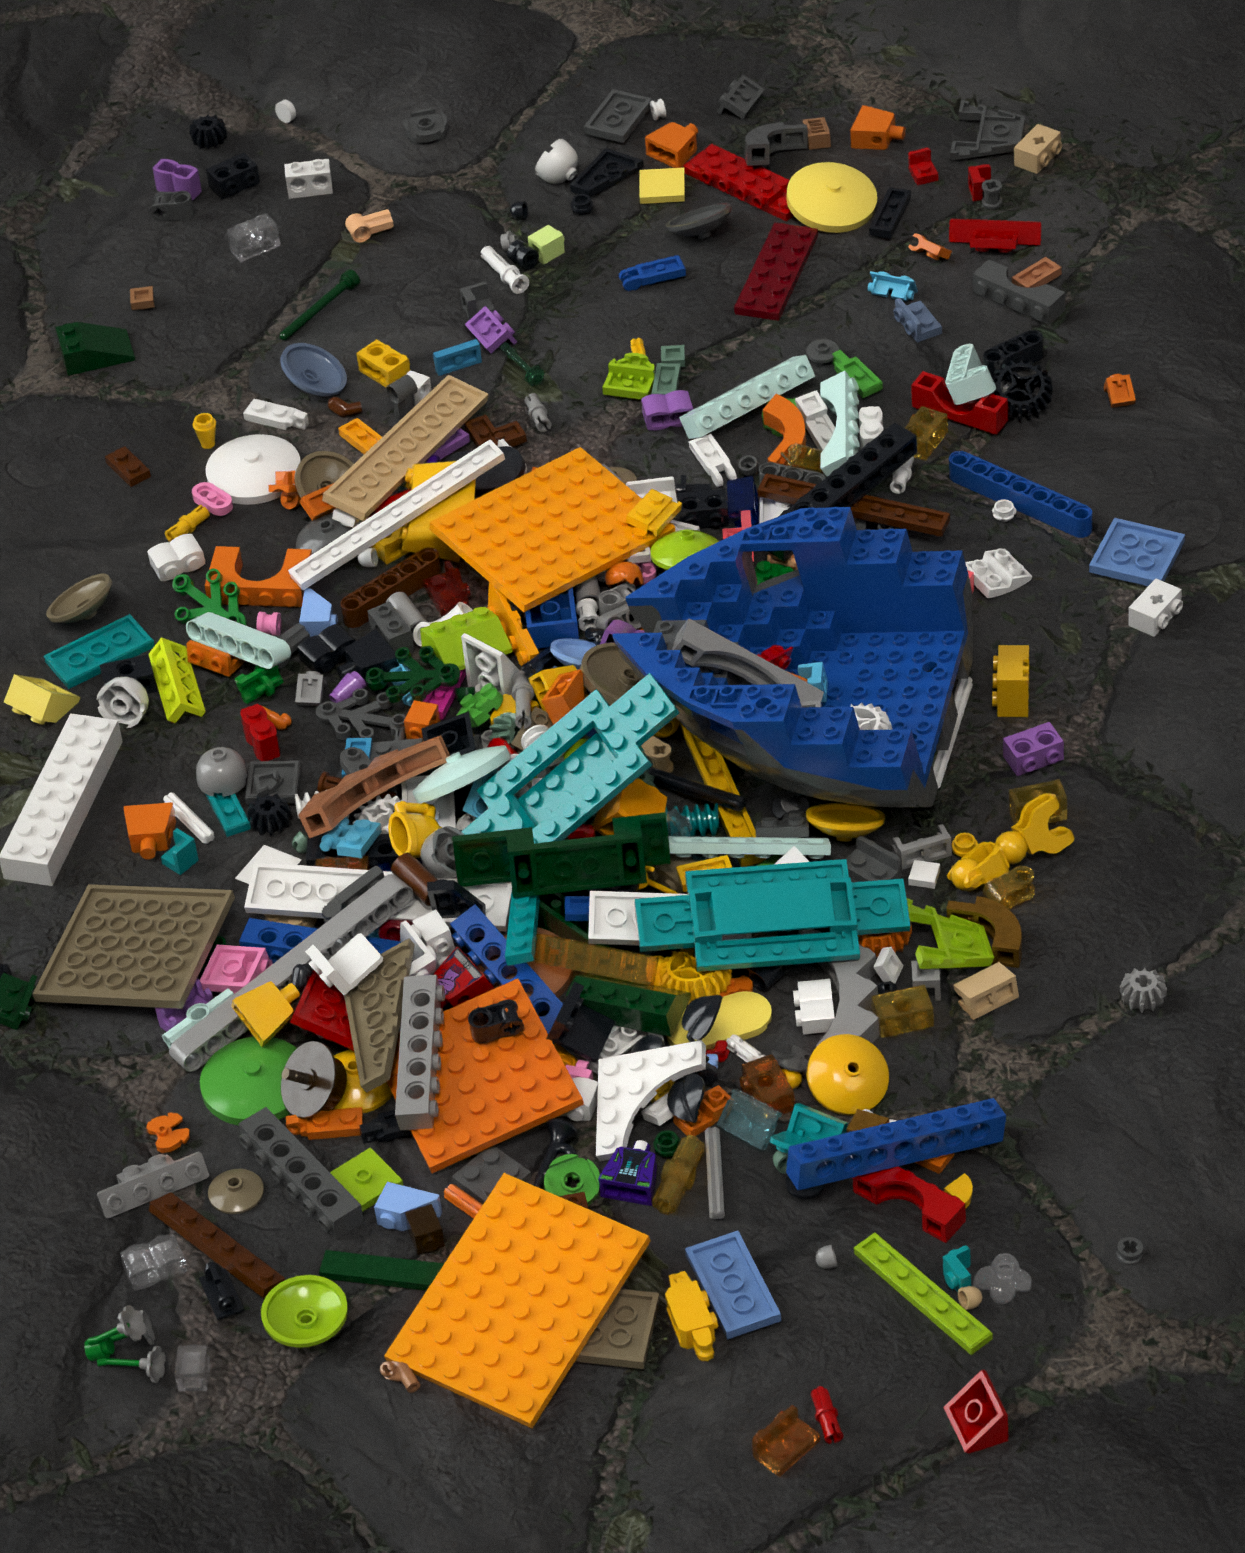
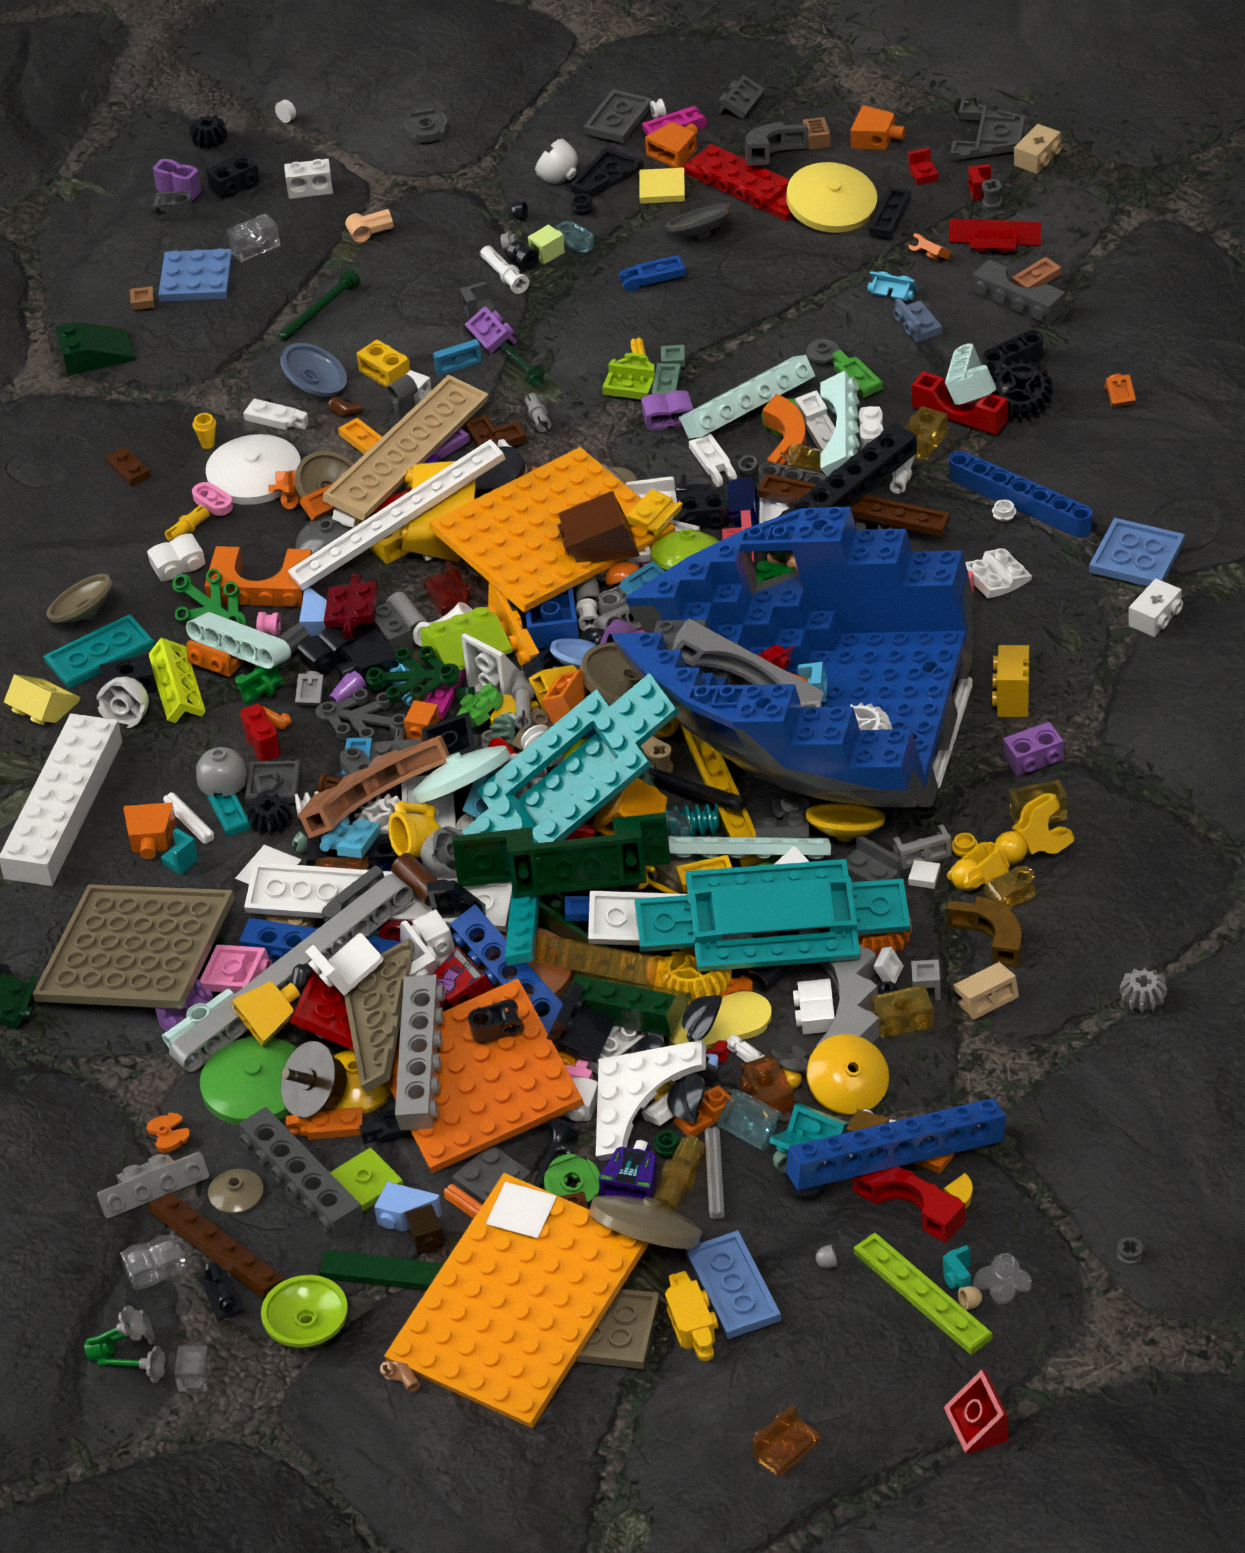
reddish brown beam [340,547,442,628] -> none
white hinge [358,548,378,568] -> none
dark red plate [734,222,818,321] -> none
red axle [811,1386,843,1444] -> none
lime wing [906,898,994,969] -> none
none -> medium blue plate [158,249,233,302]
none -> dark red plate [323,573,379,639]
none -> white sticker [486,1182,557,1238]
none -> clear light blue plate [556,221,594,253]
none -> reddish brown slope [557,491,640,563]
none -> dark tan dish [589,1195,702,1249]
none -> dark azure plate [619,561,665,595]
none -> dark pink plate [642,106,708,135]

